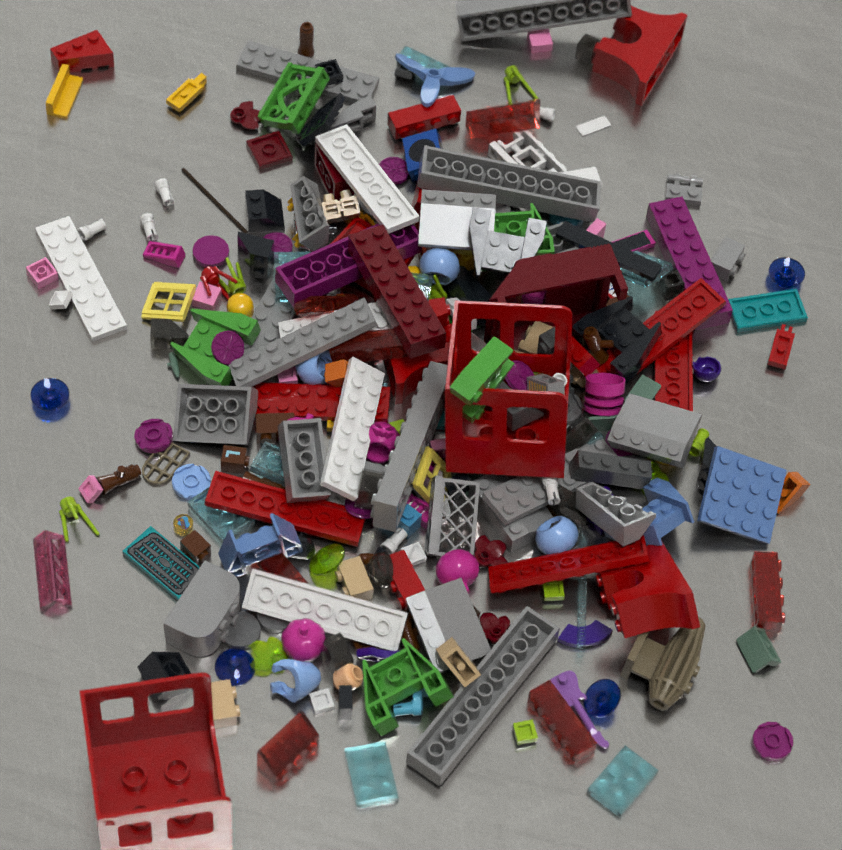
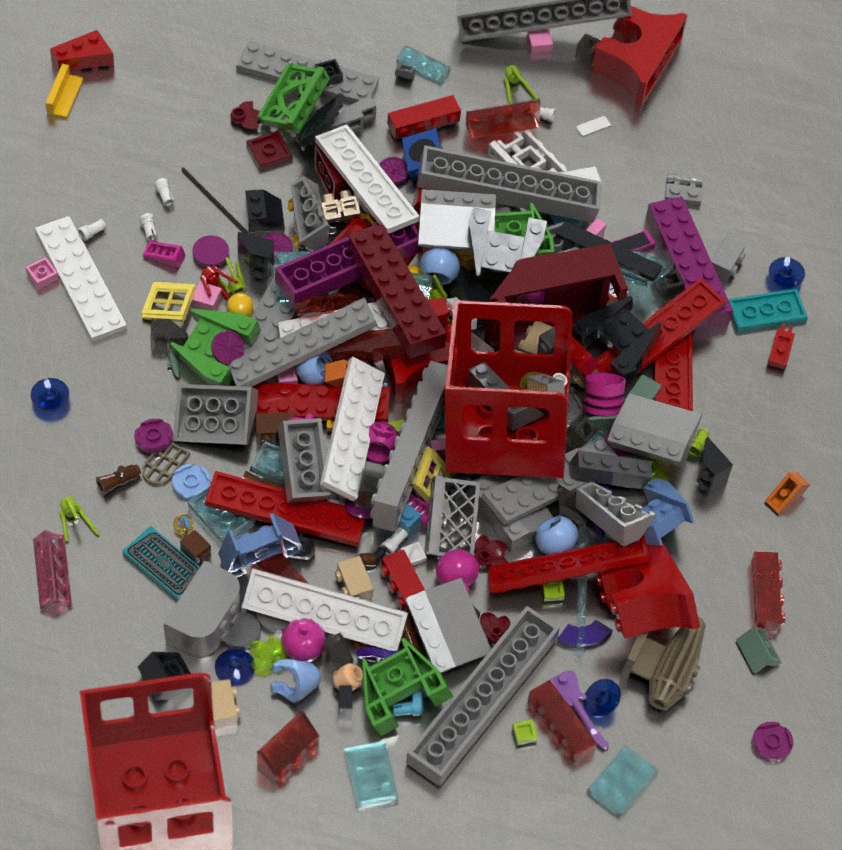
white tile [48,290,73,310] -> none
bright pink plate [78,475,103,503] -> none
yellow hinge [166,73,207,113] -> none
reddish brown brick [221,445,250,474] -> none
reddish brown piece [298,22,315,58] -> none
clear neon green dish [309,544,345,575] -> none
white tile [309,688,335,715] -> none
clear smoke piece [366,552,393,588] -> none
medium blue piece [395,53,475,107] -> none
tan brick [436,637,481,687] -> none
bright green wedge [450,336,514,423] -> none
magenta wheel [505,360,534,390] -> none
white pin [542,477,561,505] -> none
reddish brown piece [583,326,614,365] -> none
dark purple hair [692,357,722,382] -> none
medium blue plate [697,446,787,544] -> none

